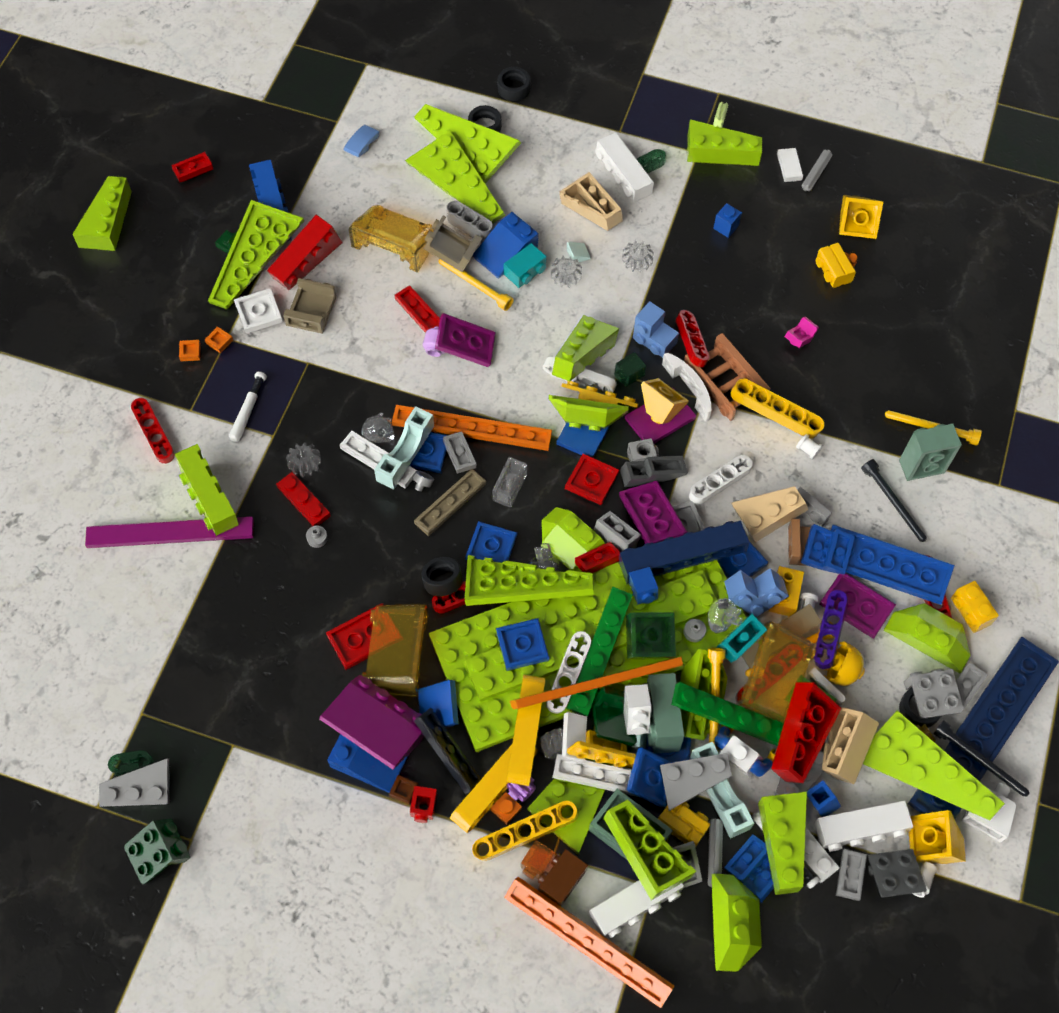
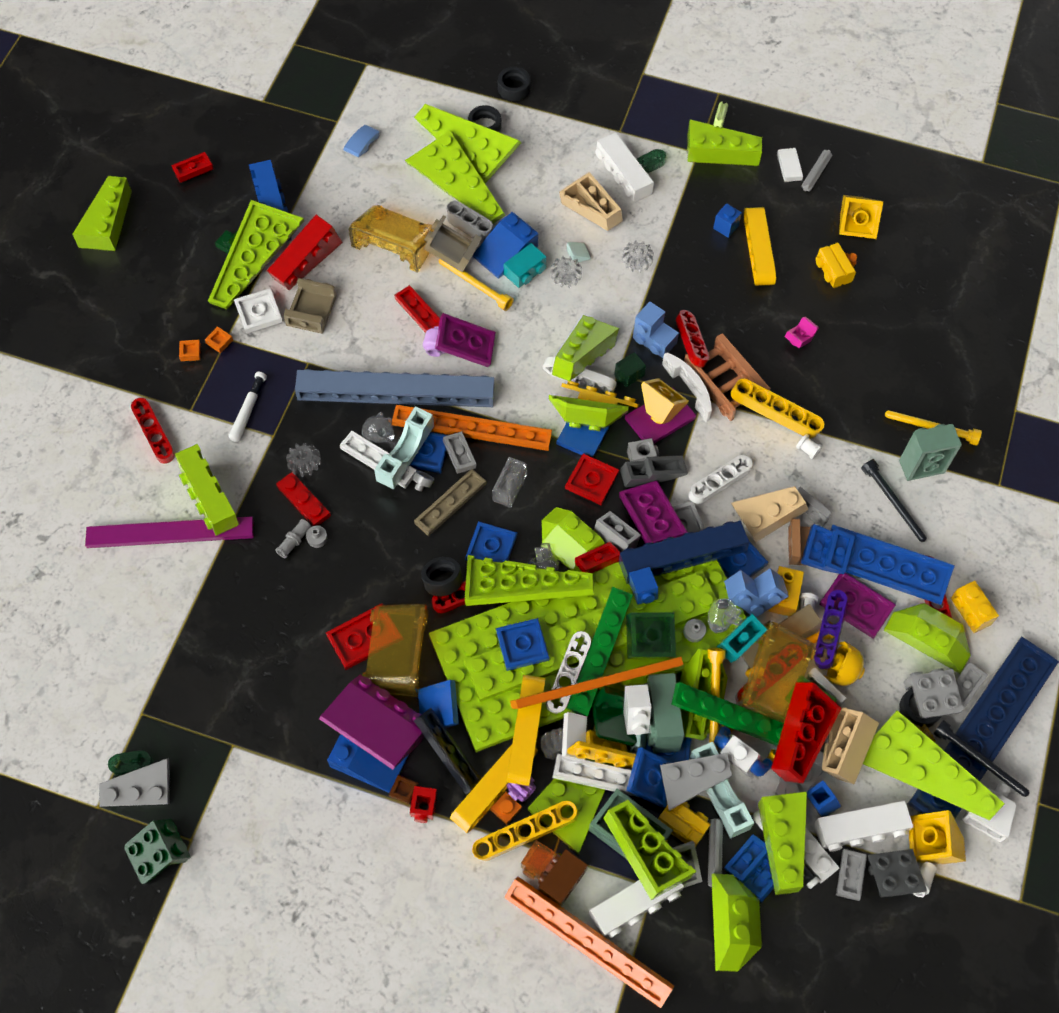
none -> light grey pin [276,519,311,558]
none -> sand blue brick [295,369,494,407]
none -> yellow beam [744,207,776,286]

